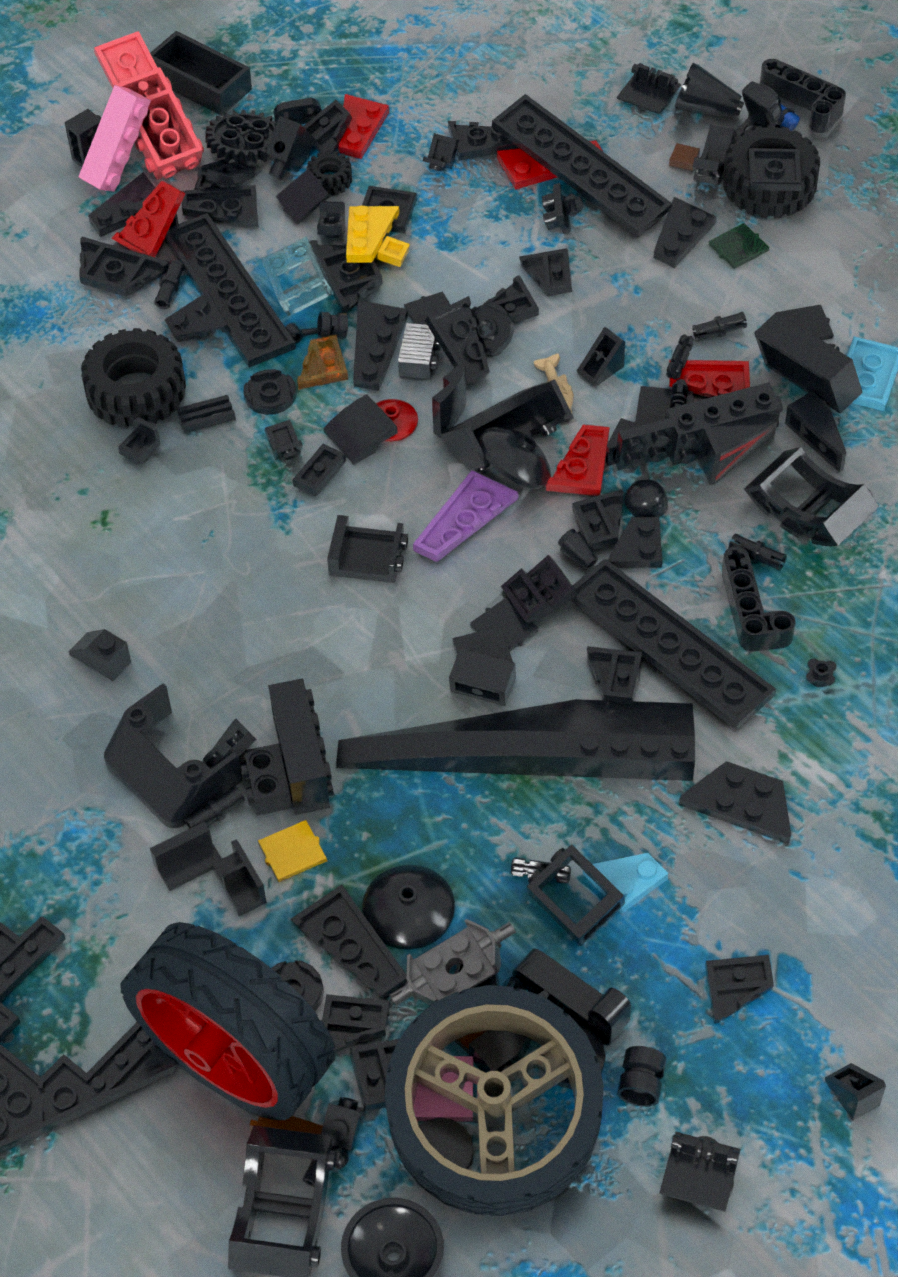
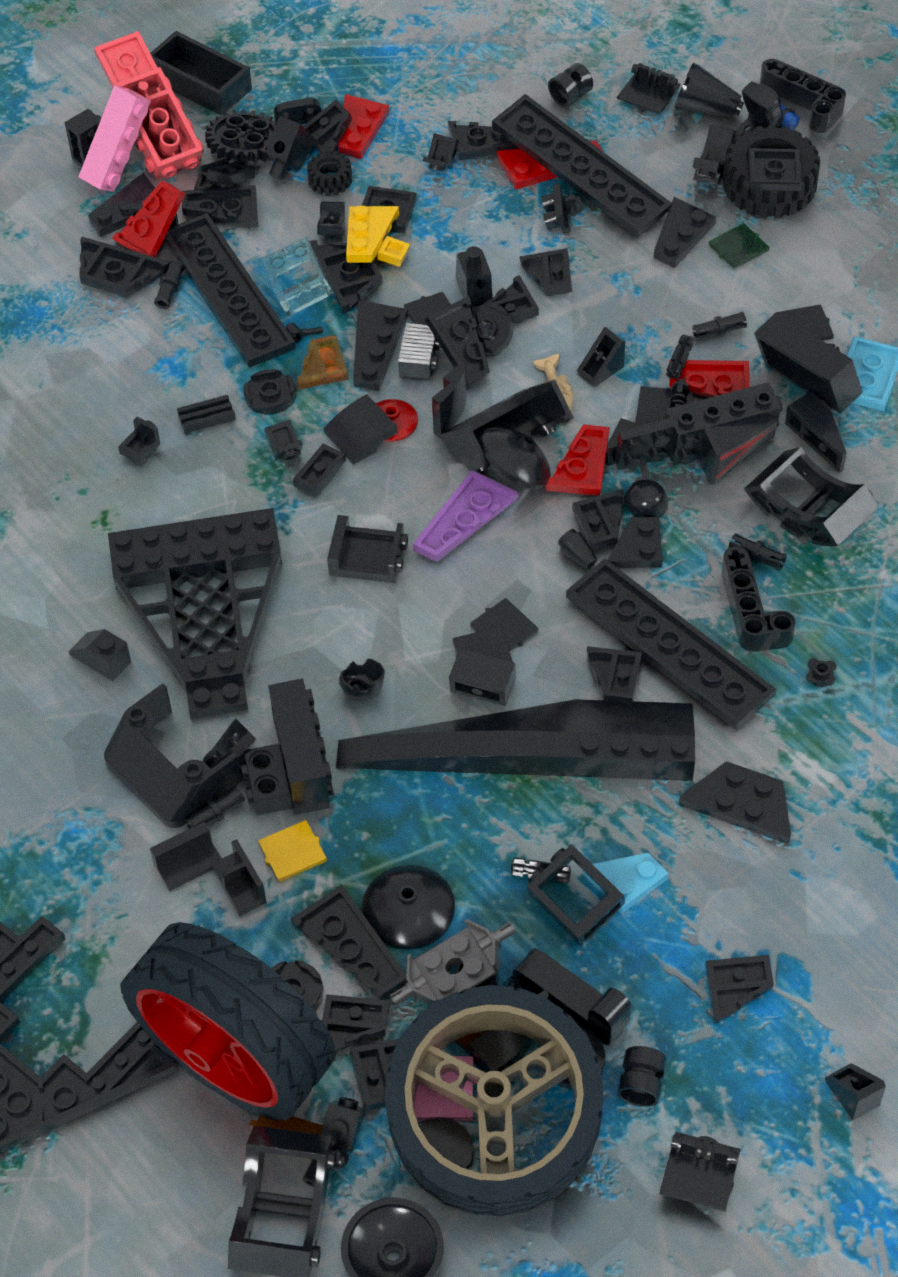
black tyre [81,328,186,428] -> none
black wing [164,291,231,342] -> none
black piece [276,168,331,225] -> none
black wheel [317,311,348,339] -> none
black slope [501,555,579,623] -> none
reddish brown tile [669,143,700,171] -> none
none -> black wing [108,508,282,719]
none -> black hair [339,658,385,700]
none -> black torso [456,246,493,309]
none -> black wheel [548,63,594,107]

